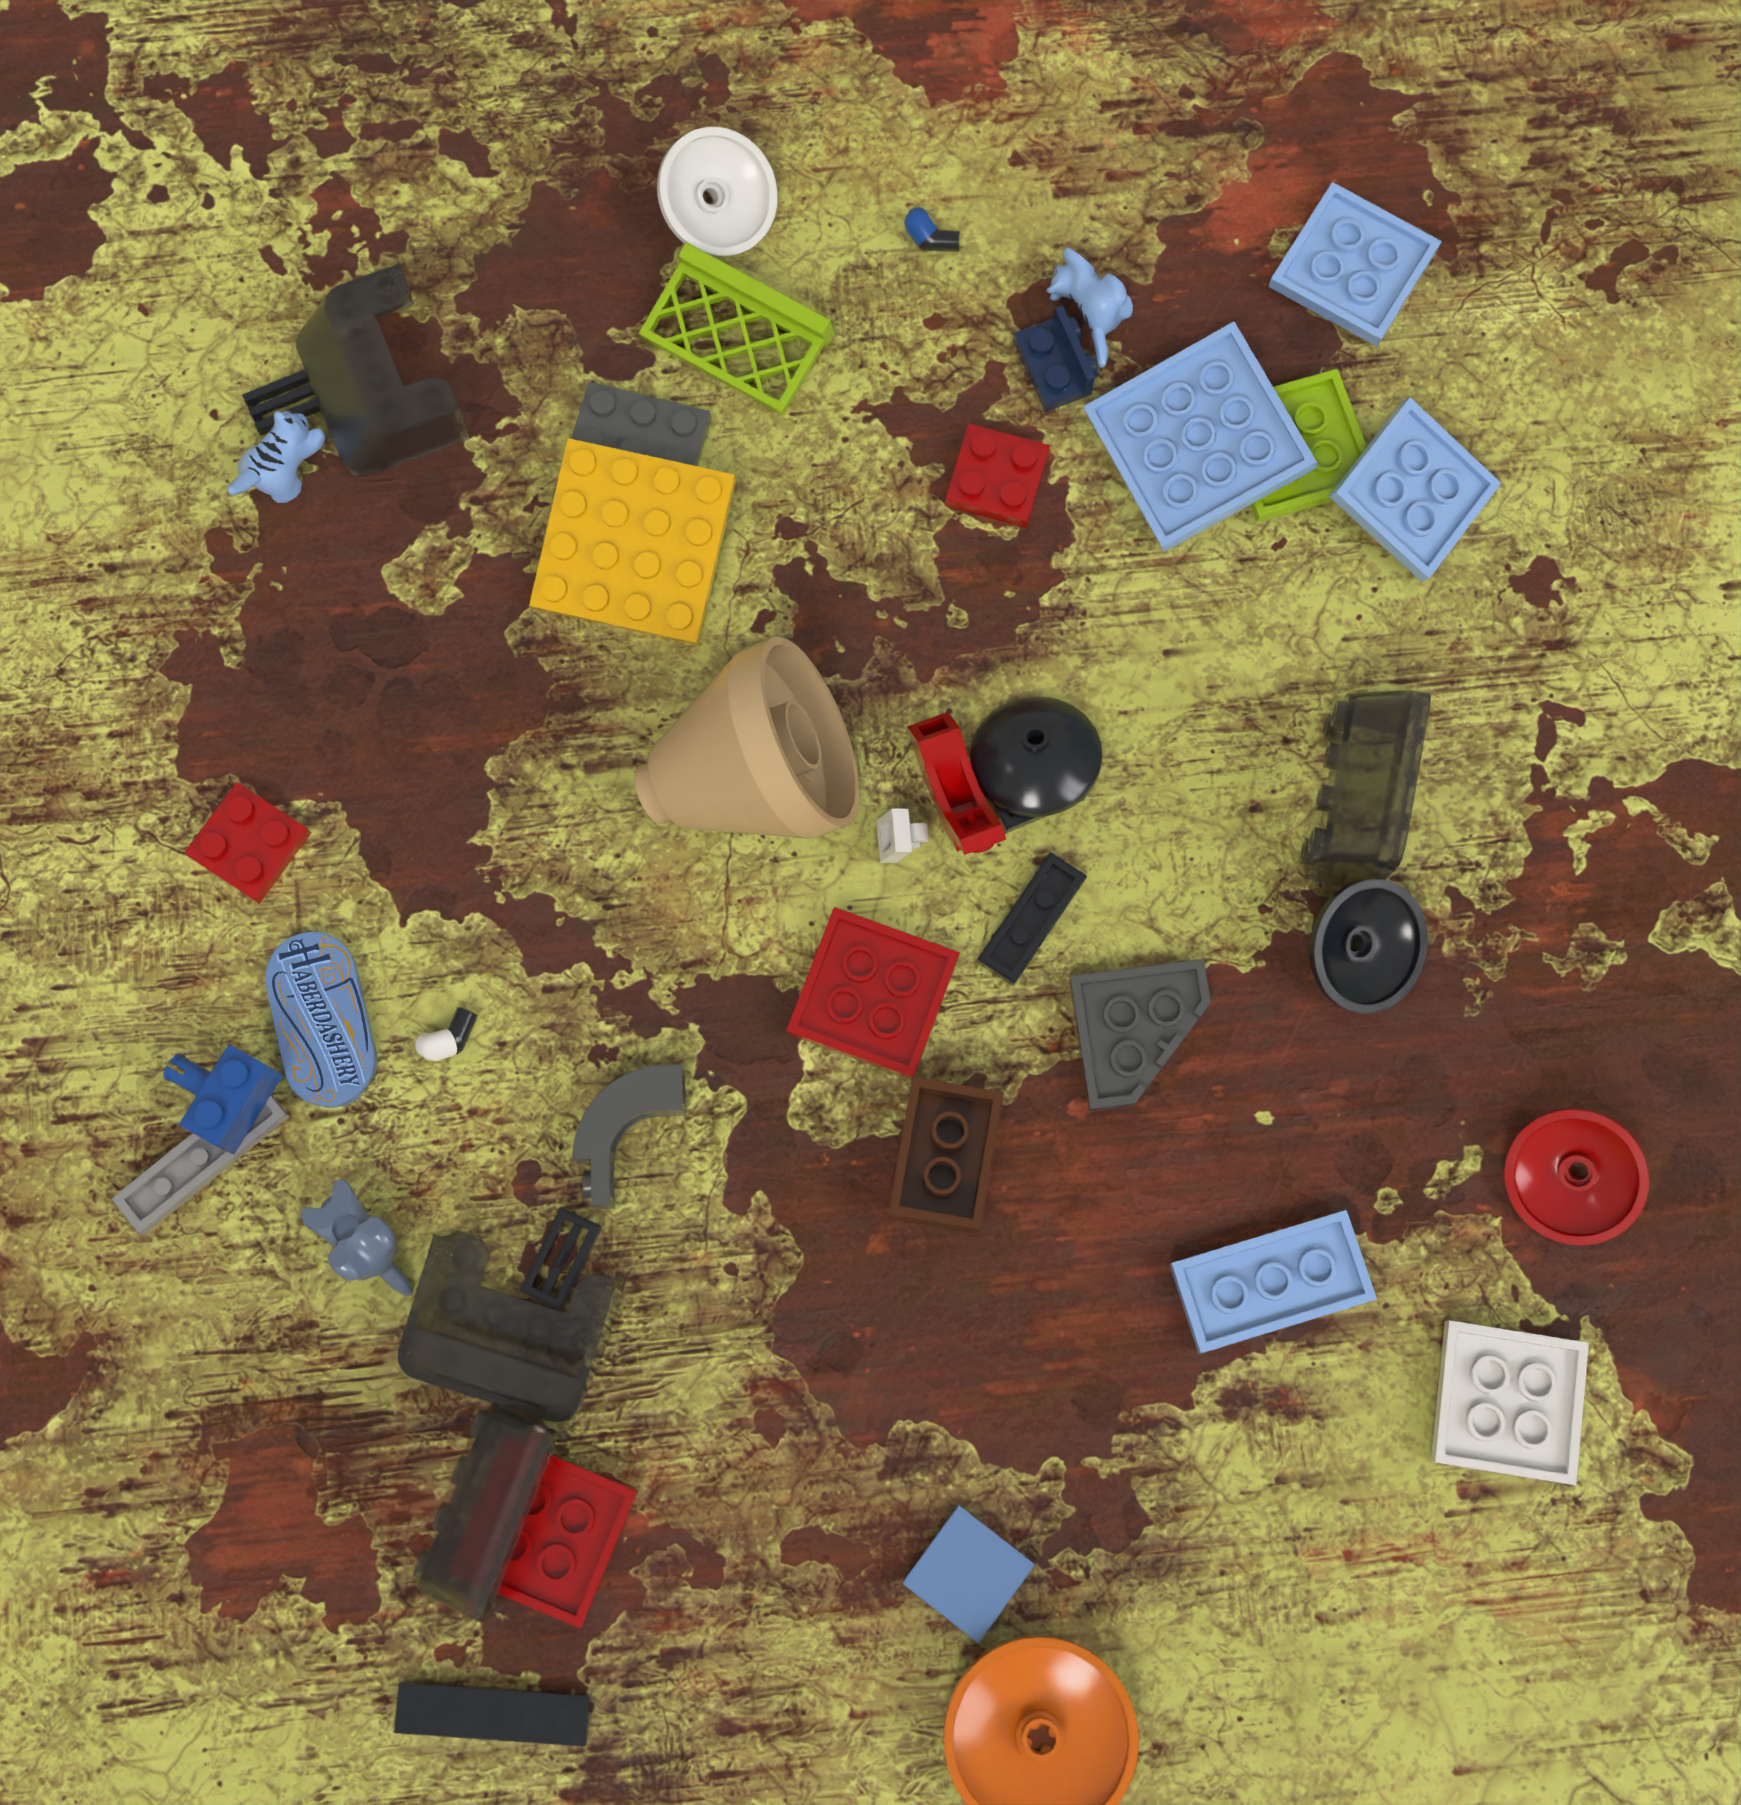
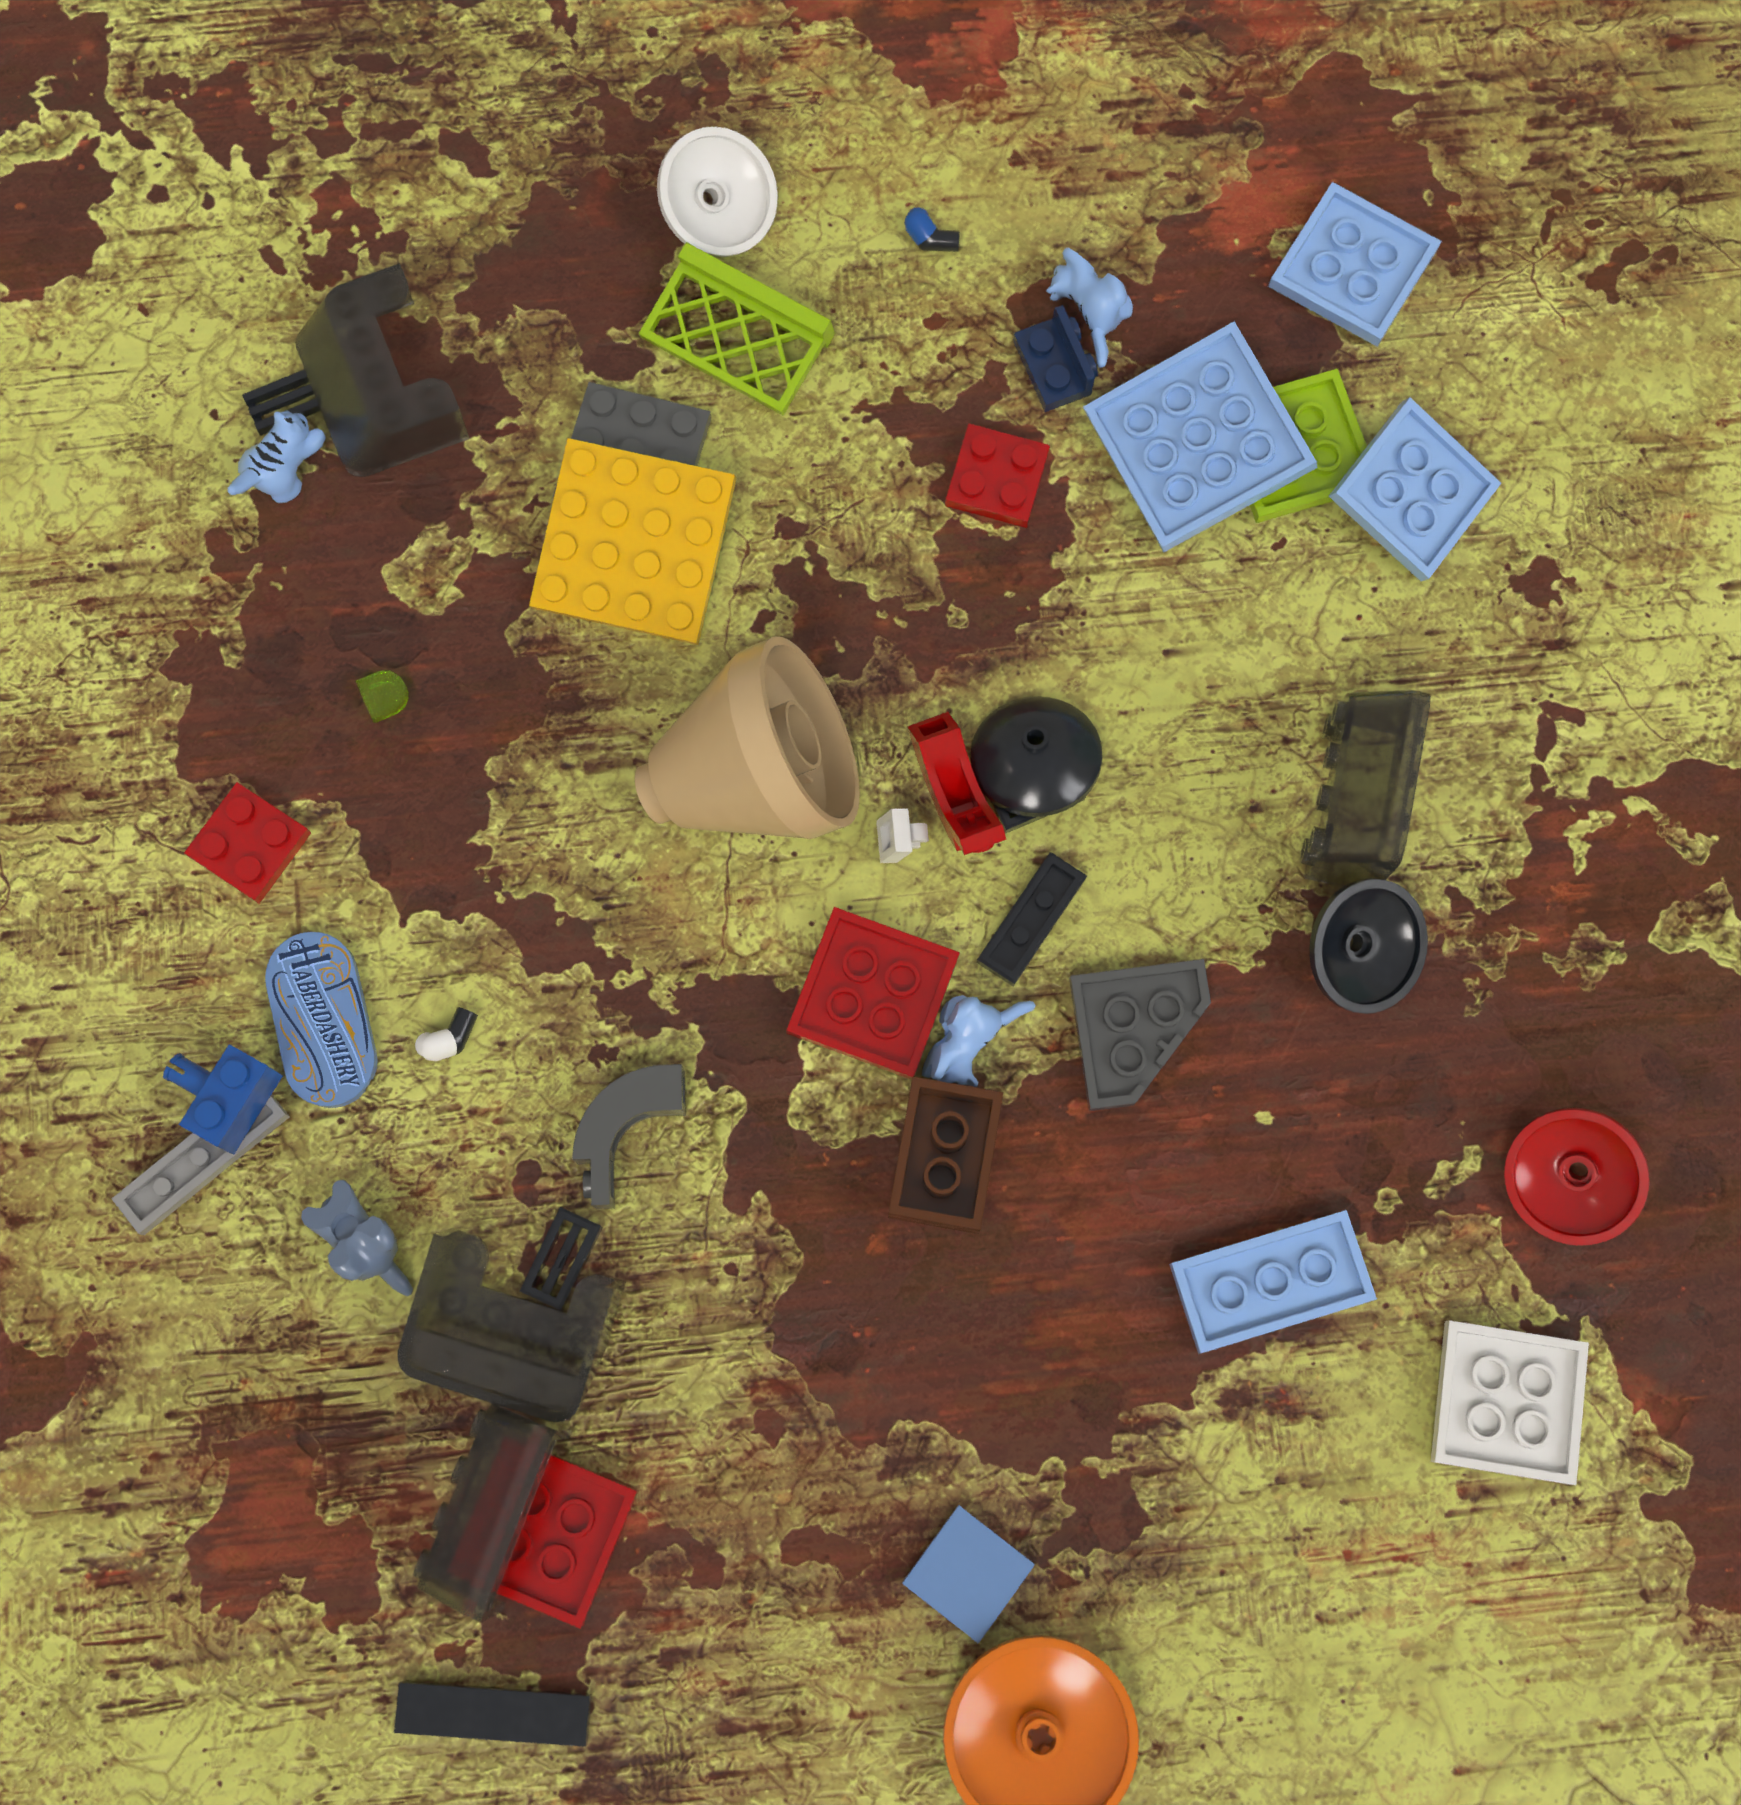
none -> clear neon green tile [356,670,408,723]
none -> light blue animal [922,995,1036,1087]

